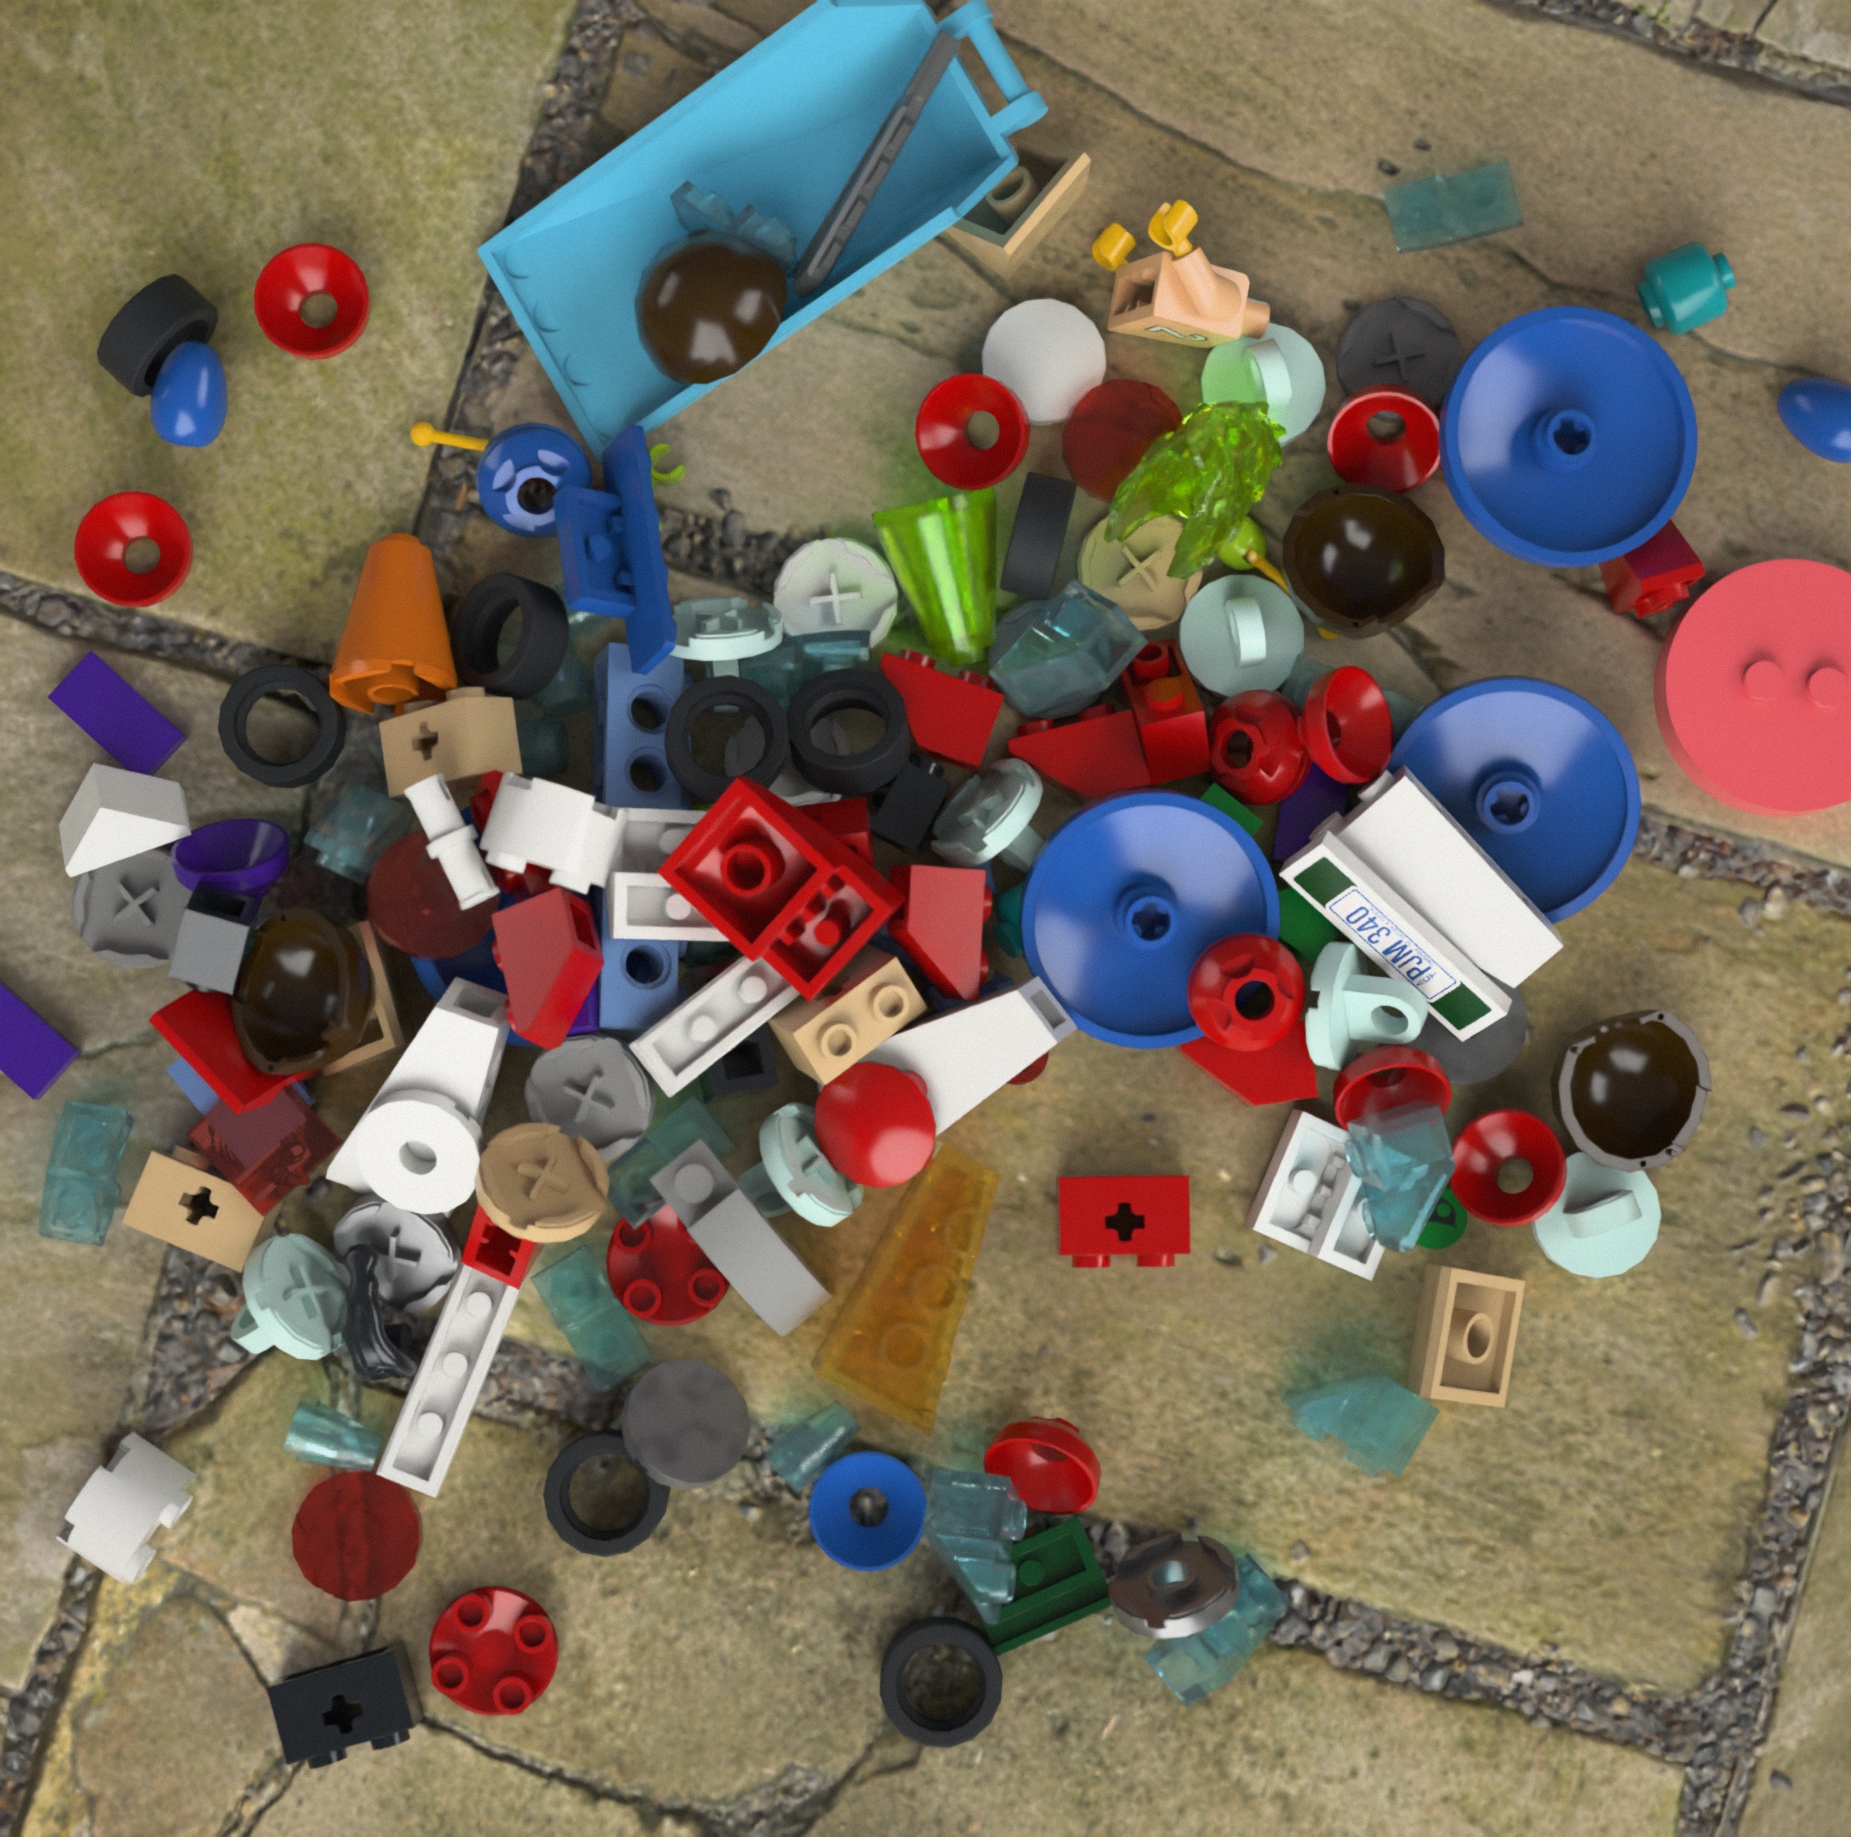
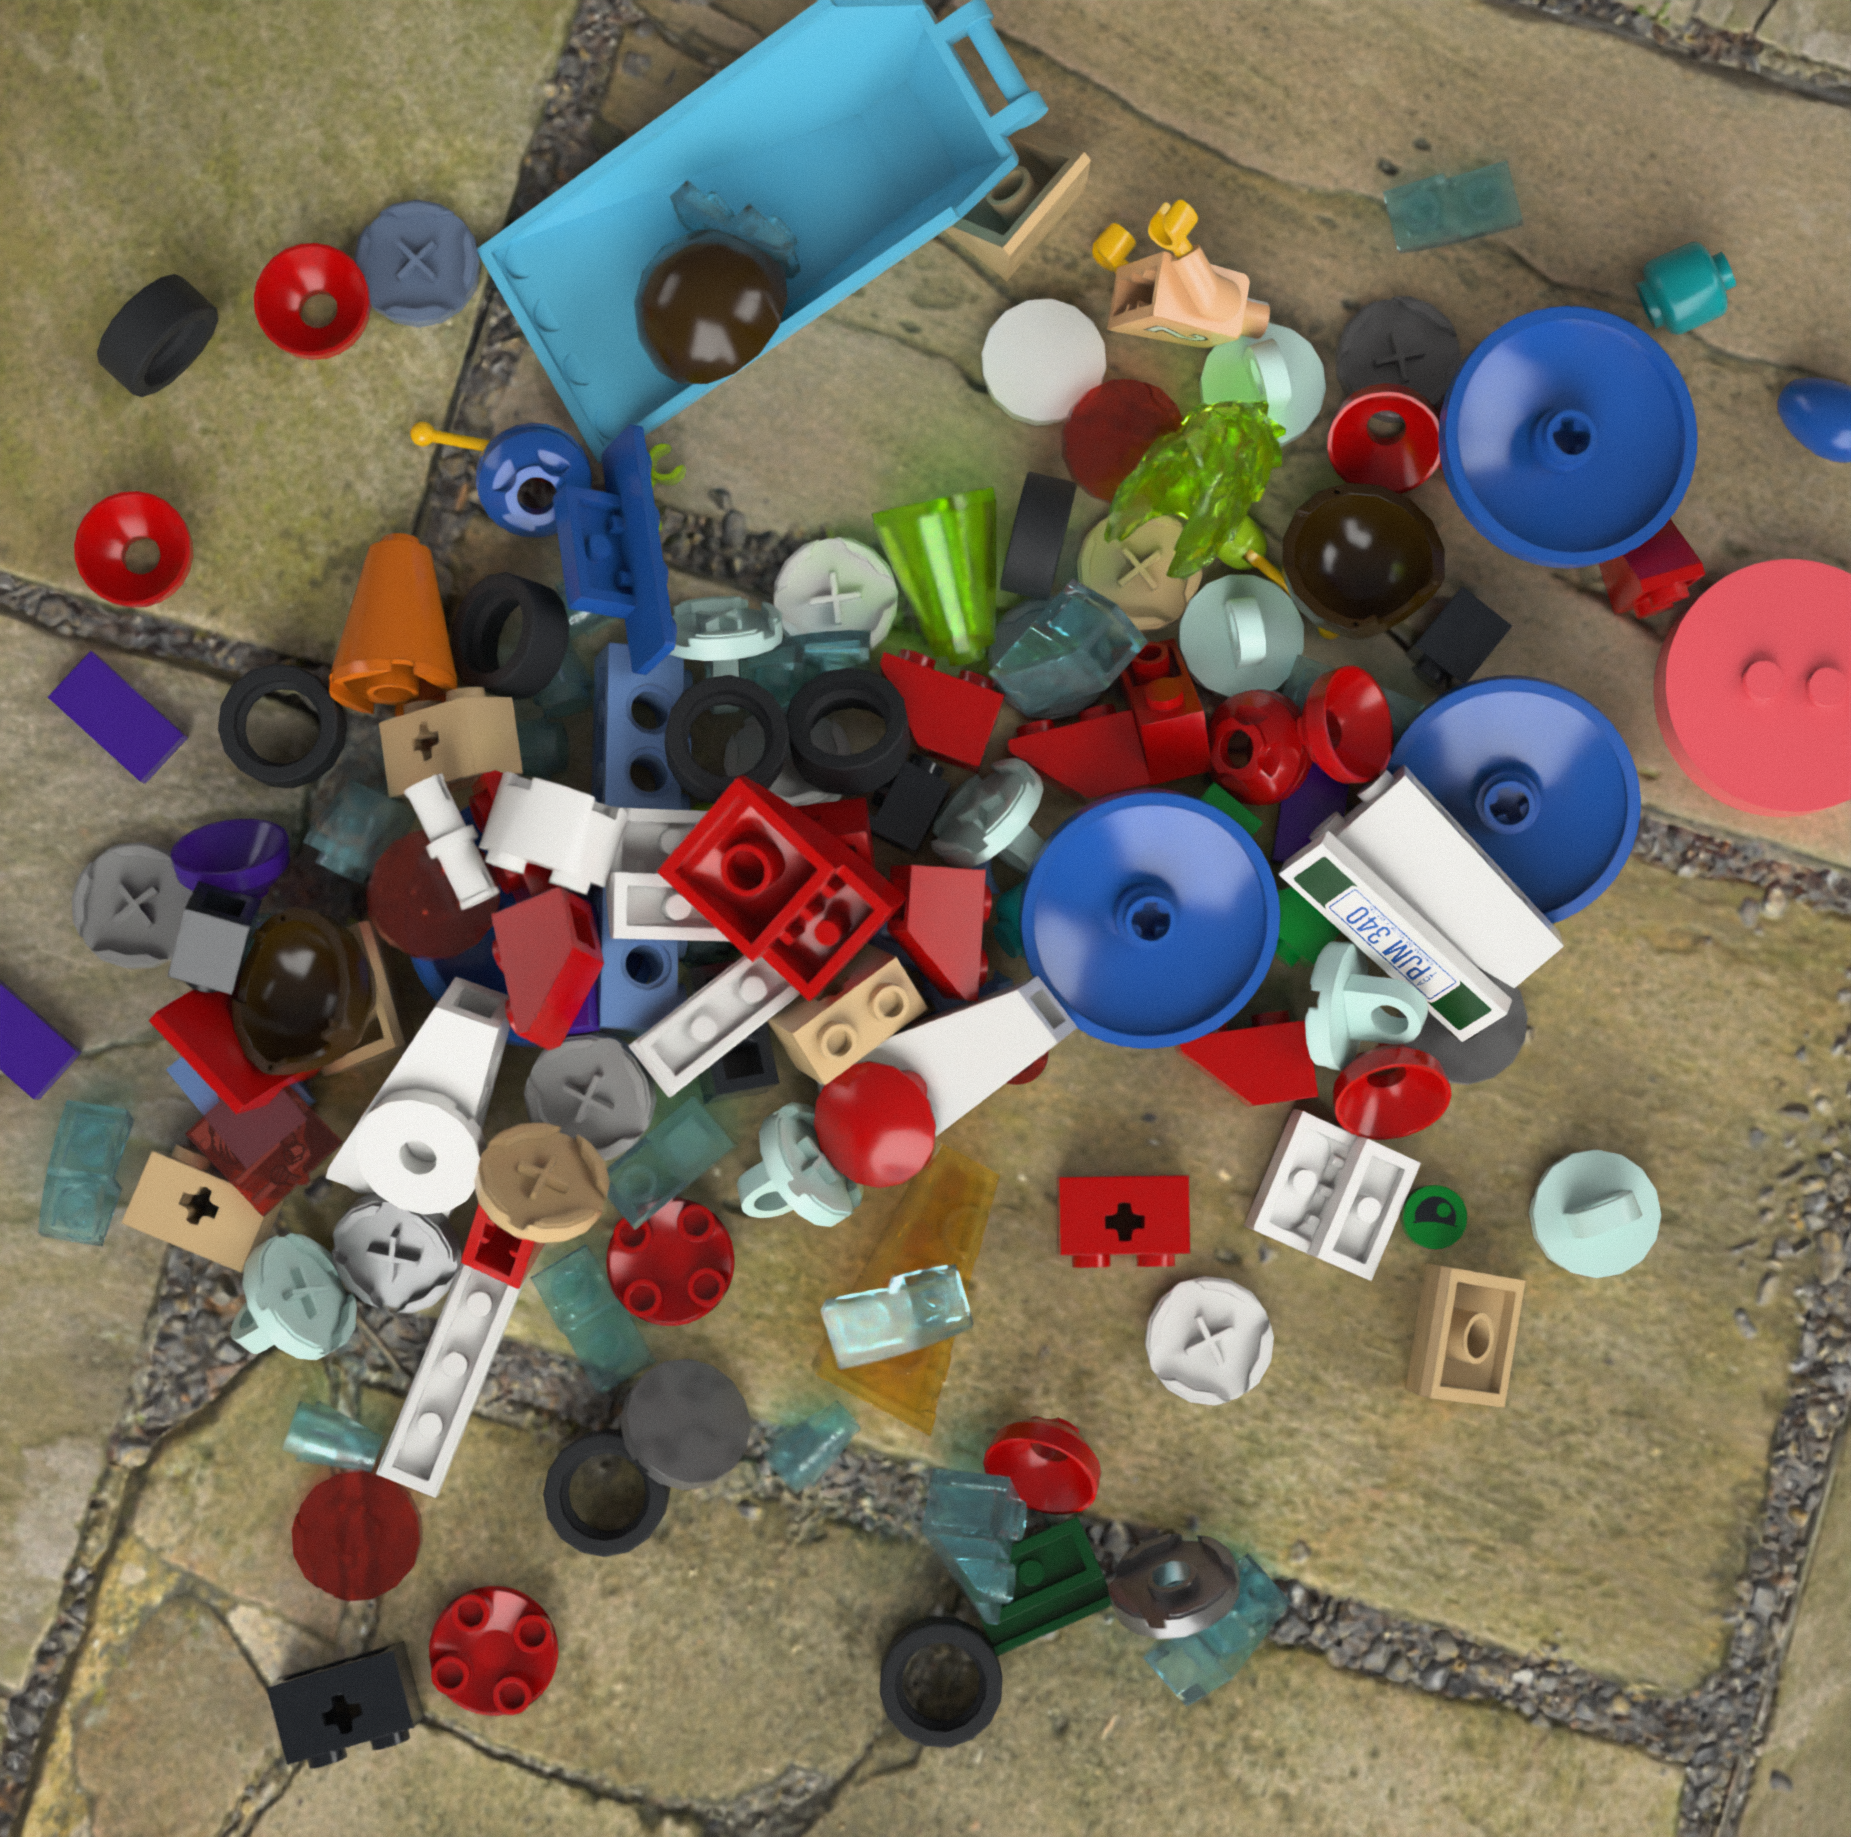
white cylinder [56,1432,196,1583] -> none
white slope [59,763,191,878] -> none
blue animal [150,341,228,447] -> none
black piece [343,1243,418,1381] -> none
light grey arch [649,1138,835,1337] -> none
dark grey sword [793,29,962,298] -> none
blue piece [809,1450,927,1572] -> none
red piece [915,373,1030,491] -> none
red piece [1186,932,1306,1051] -> none
clear light blue slope [1281,1371,1440,1478] -> none
clear light blue slope [1345,1100,1456,1253] -> none
red piece [1447,1108,1567,1227] -> none
dark brown cylinder [1550,1009,1712,1172] -> none
none -> sand blue tile [354,199,482,328]
none -> clear light blue slope [821,1264,974,1370]
none -> white tile [1144,1276,1274,1406]
none -> black brick [1405,586,1512,692]

